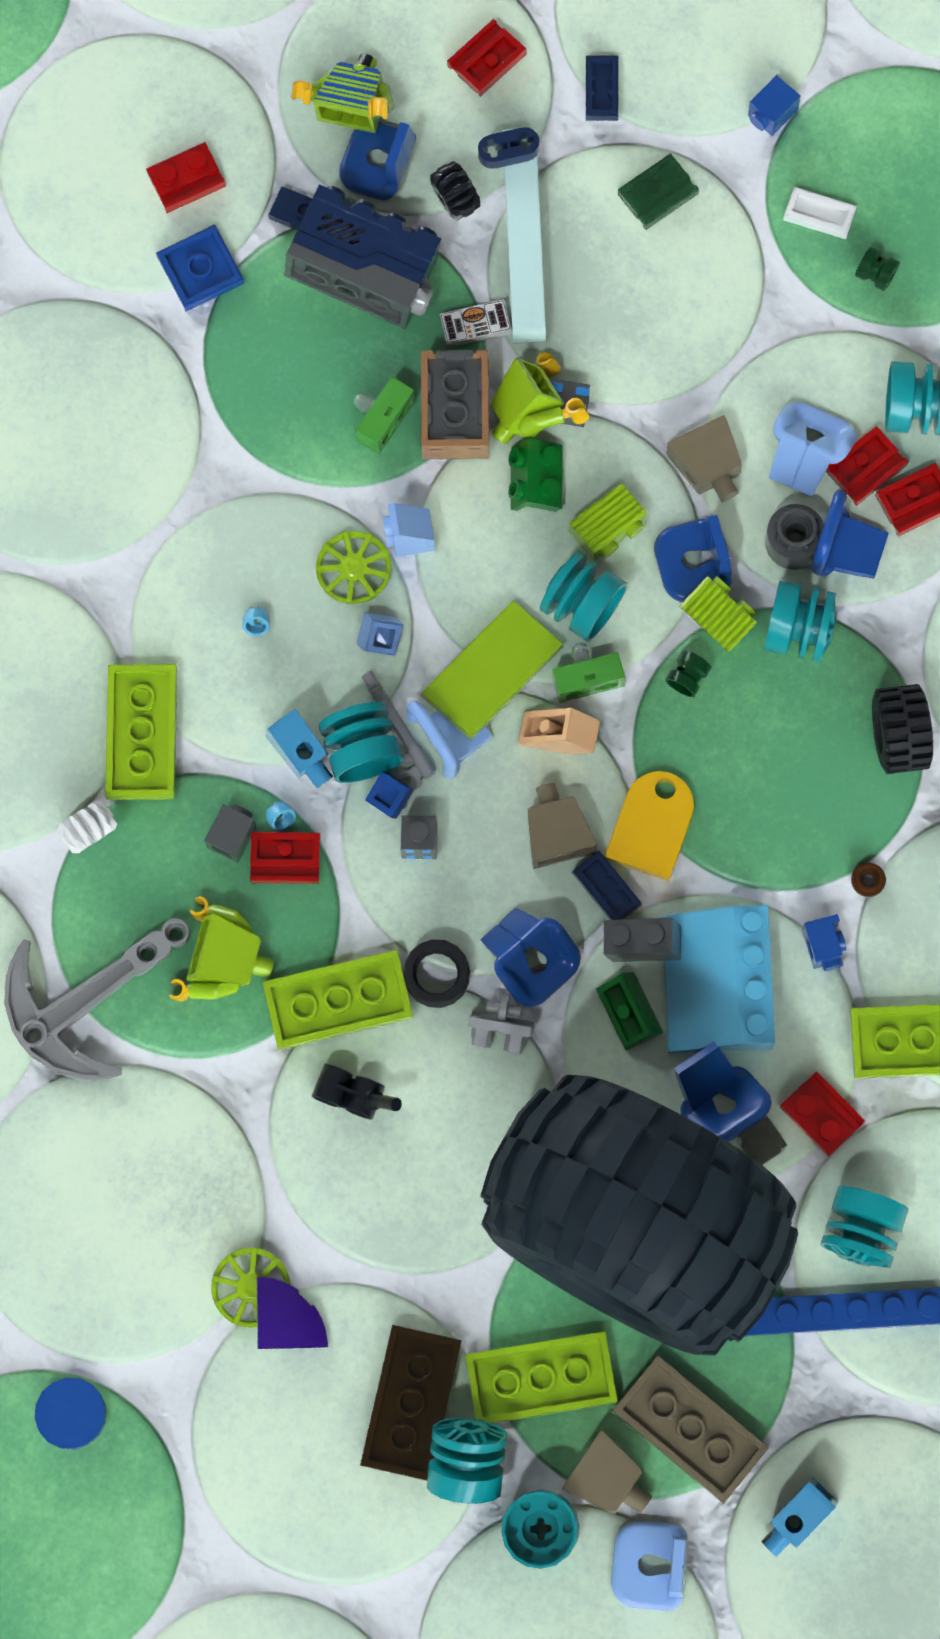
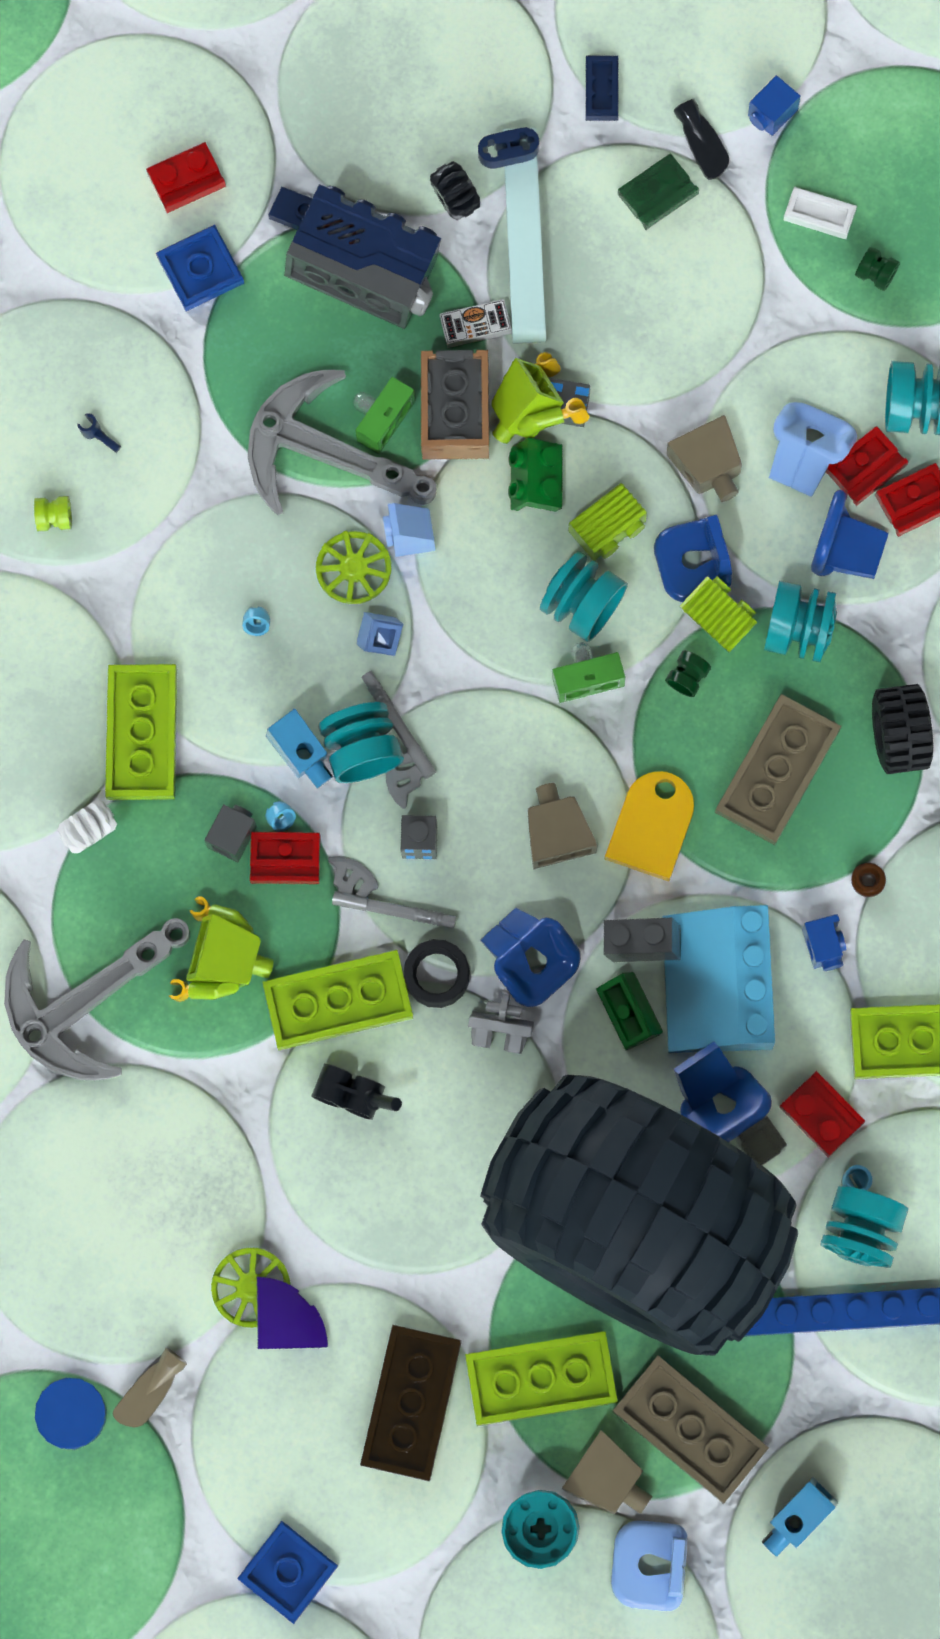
torso [291,54,394,133] -> none
blue piece [339,122,416,200] -> none
blue plate [365,771,414,819] -> none
light blue piece [406,700,492,779] -> none
lime tile [421,600,563,740] -> none
teal wheel [427,1418,507,1504] -> none
red plate [447,18,527,97] -> none
light nougat slope [518,708,600,755] -> none
dark blue plate [572,850,642,920] -> none
dark grey piece [765,504,824,570] -> none
none -> lime wheel [34,496,72,532]
none -> dark blue hand [77,413,121,453]
none -> dark tan piece [113,1348,187,1427]
none -> blue tile [237,1521,338,1624]
none -> light grey piece [248,370,436,515]
none -> light grey piece [328,856,456,928]
none -> black piece [674,99,729,180]
none -> dark tan plate [715,694,841,845]
none -> medium azure hinge [842,1165,872,1190]

